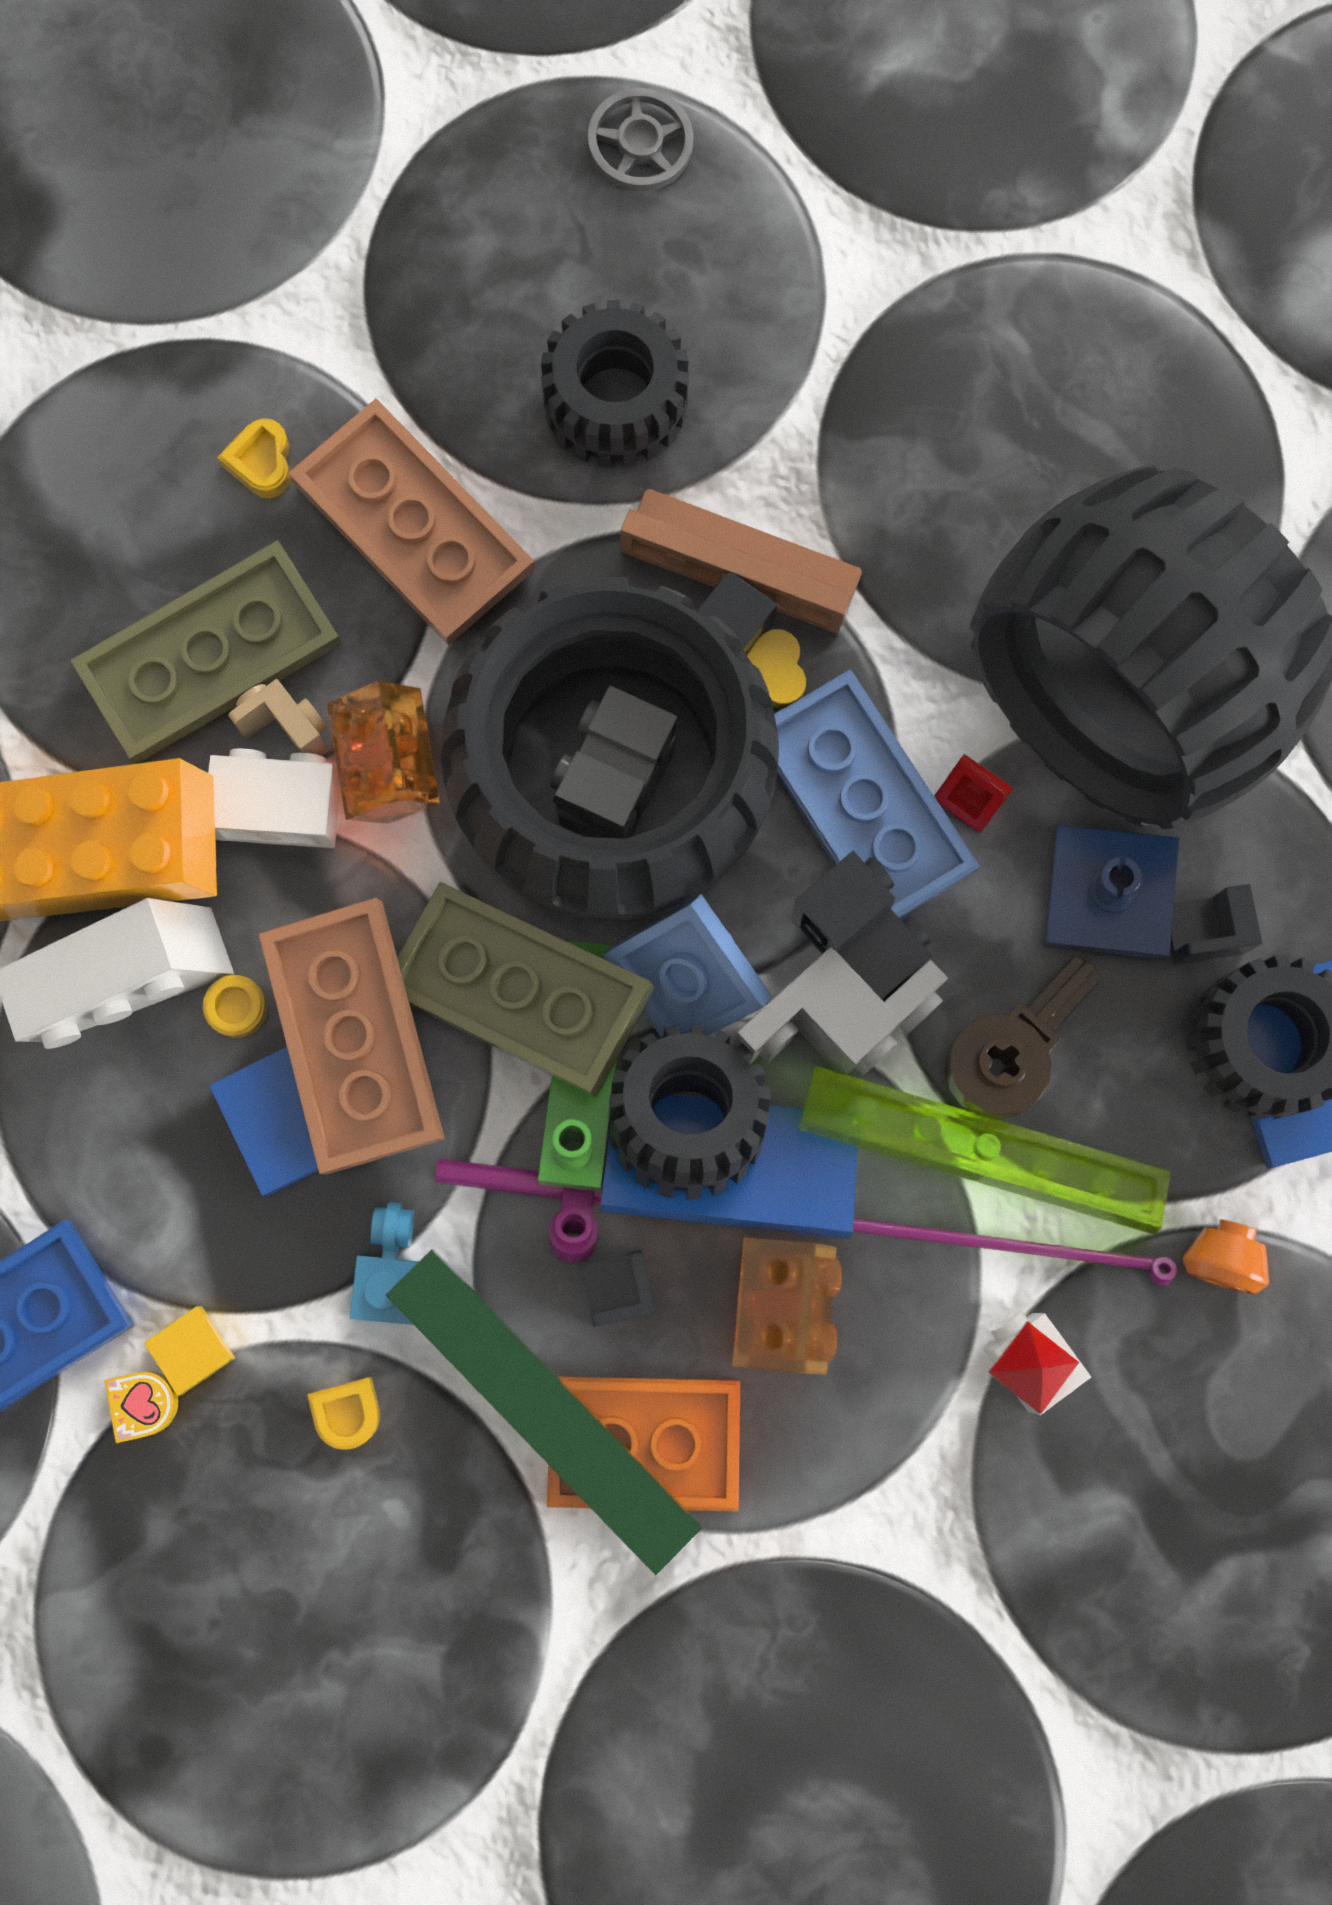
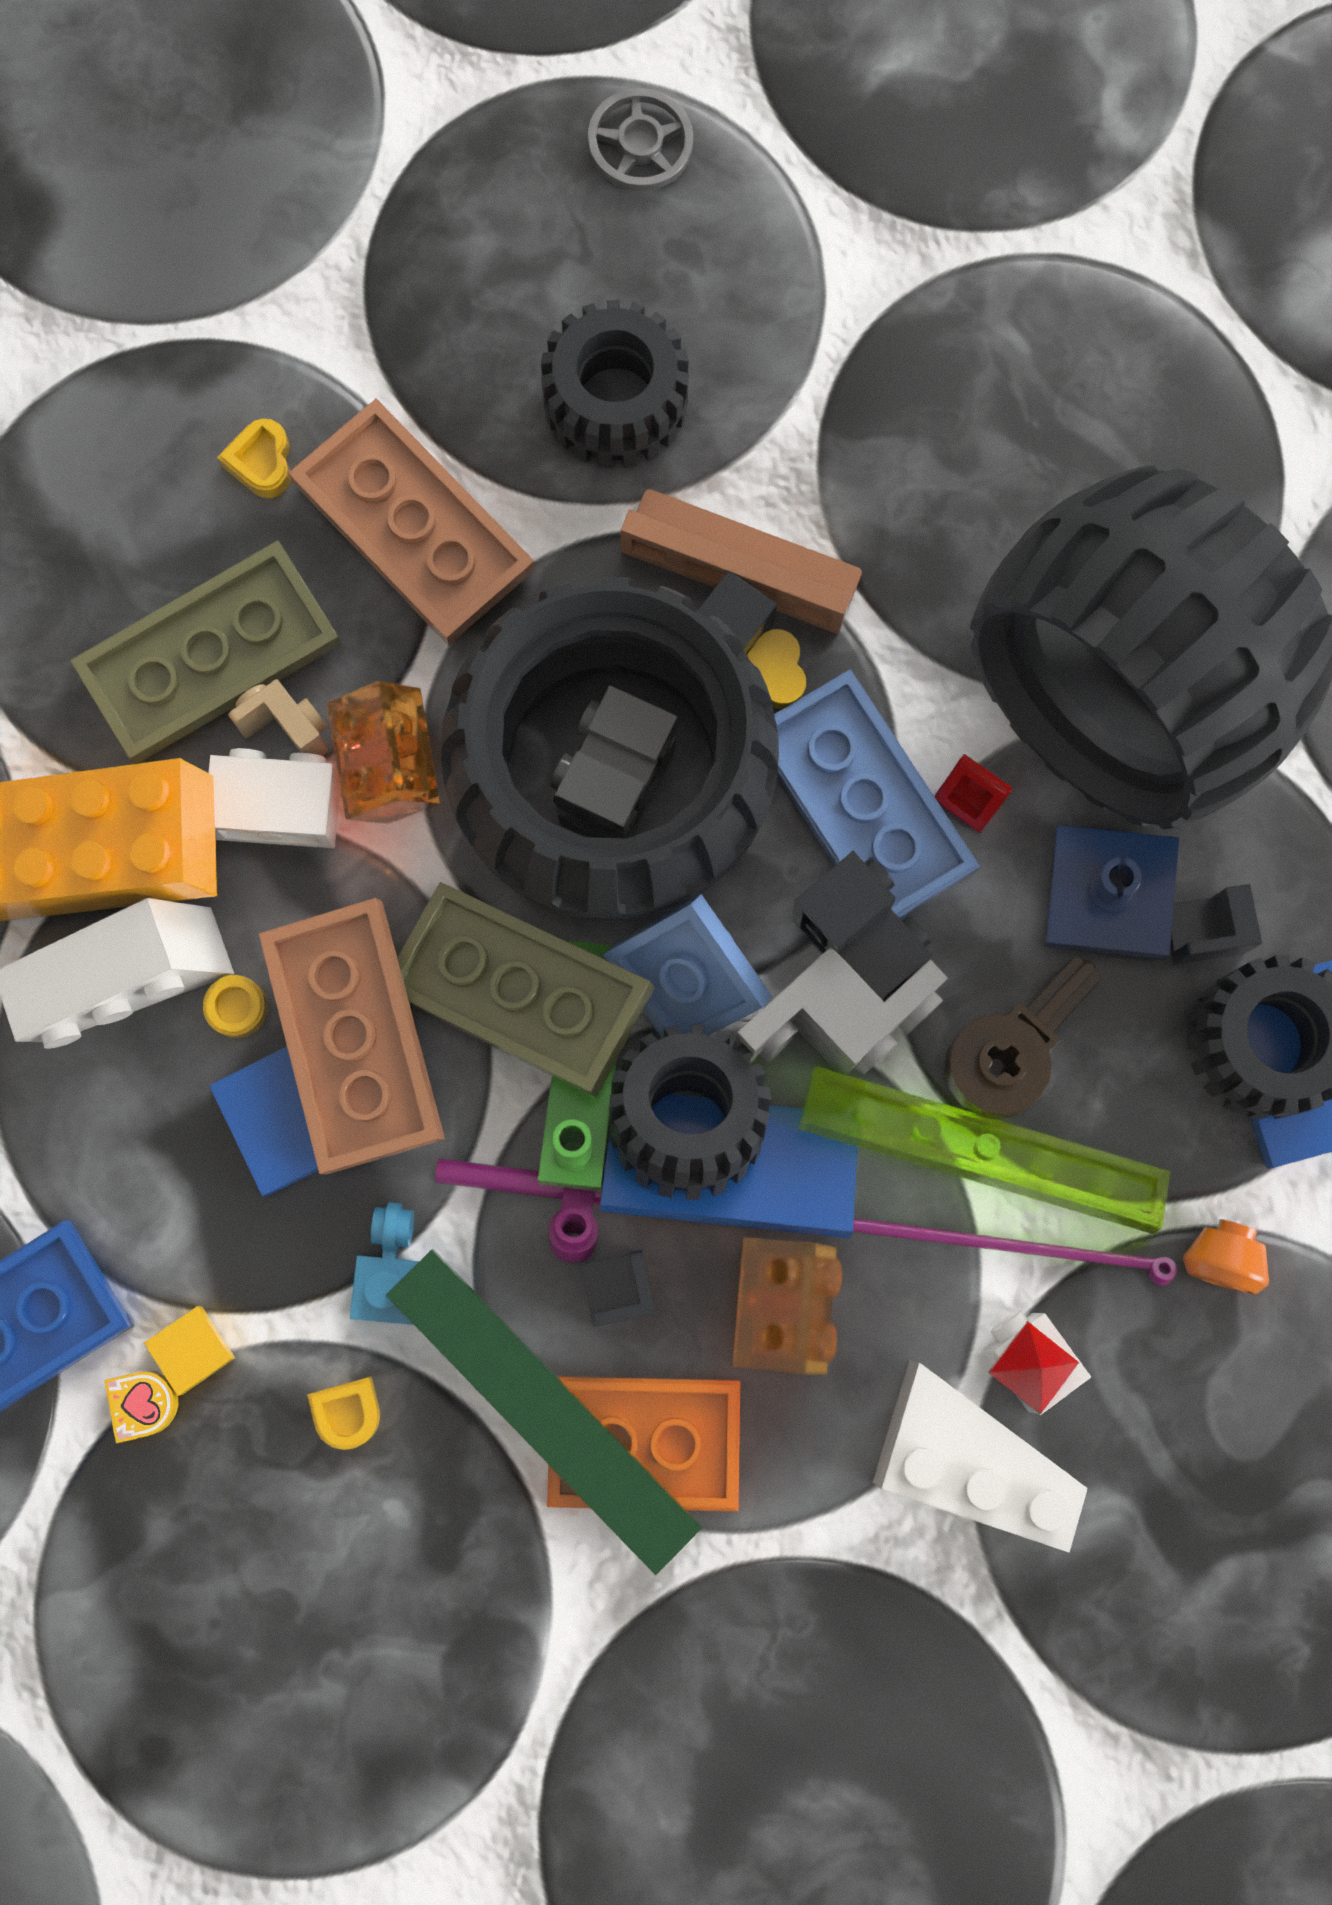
none -> white wedge [873,1360,1088,1552]

